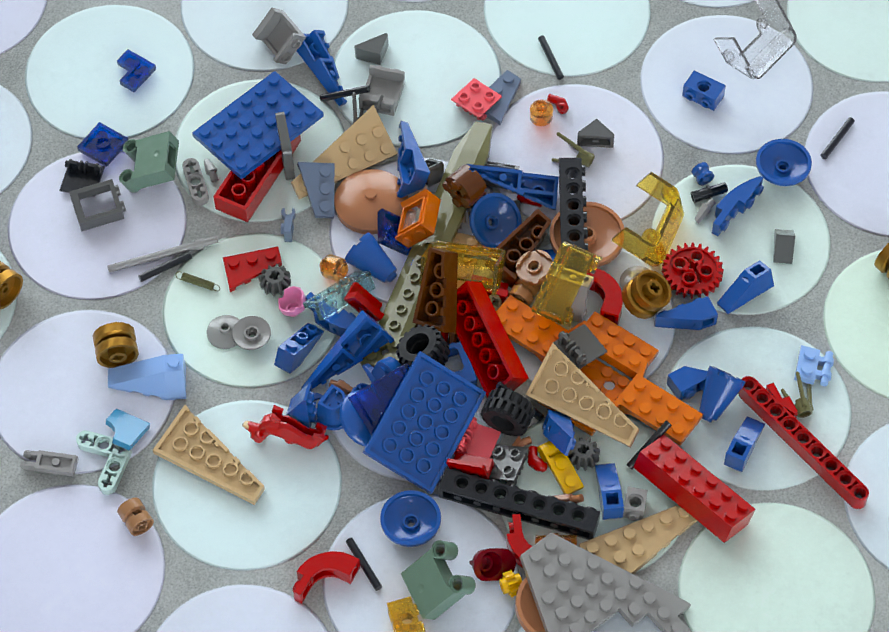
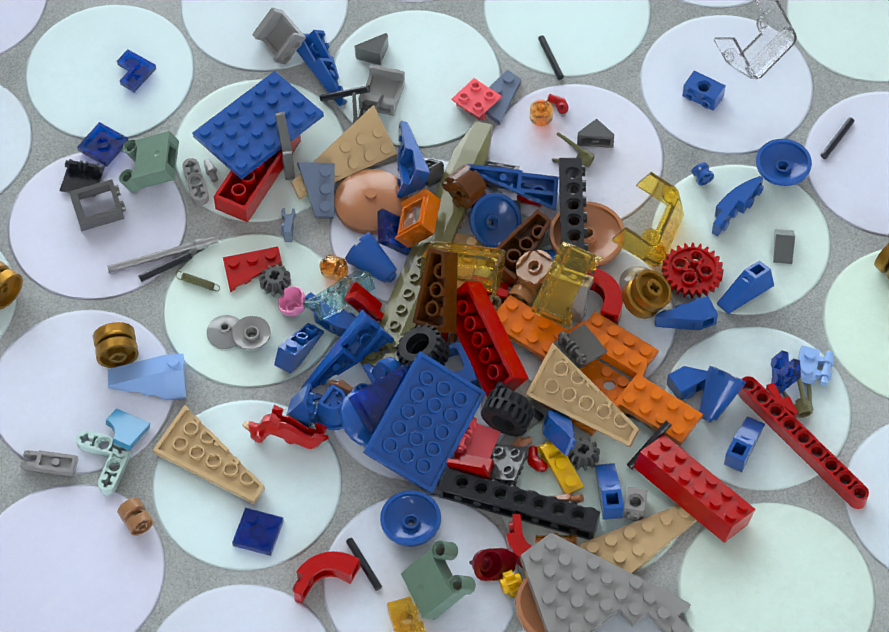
black axle [690,182,728,203] -> none
light grey bar [695,198,716,224] -> none
none -> clear blue plate [232,507,284,556]
none -> clear blue plate [770,350,801,394]

